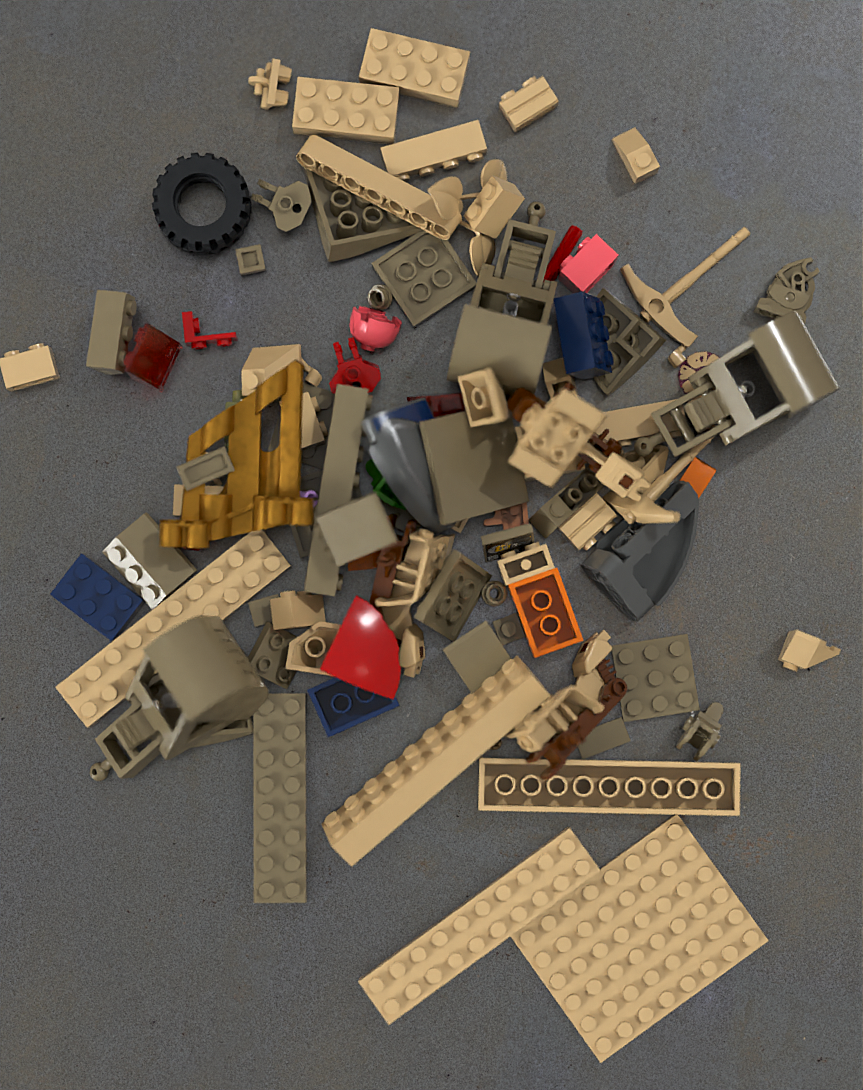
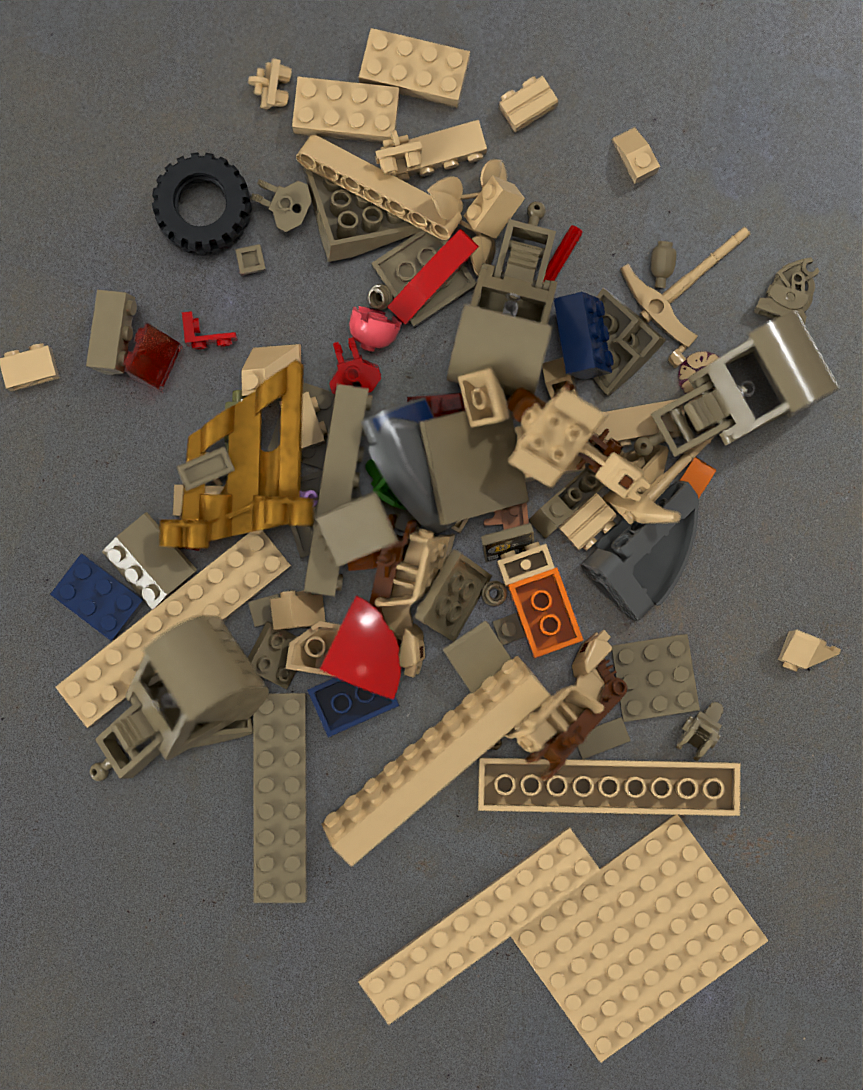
tan hand [301,358,322,387] -> none
coral brick [558,234,619,294] -> none
none -> tan hips [375,130,422,175]
none -> red slope [388,229,479,325]
none -> dark tan plant [651,241,677,289]

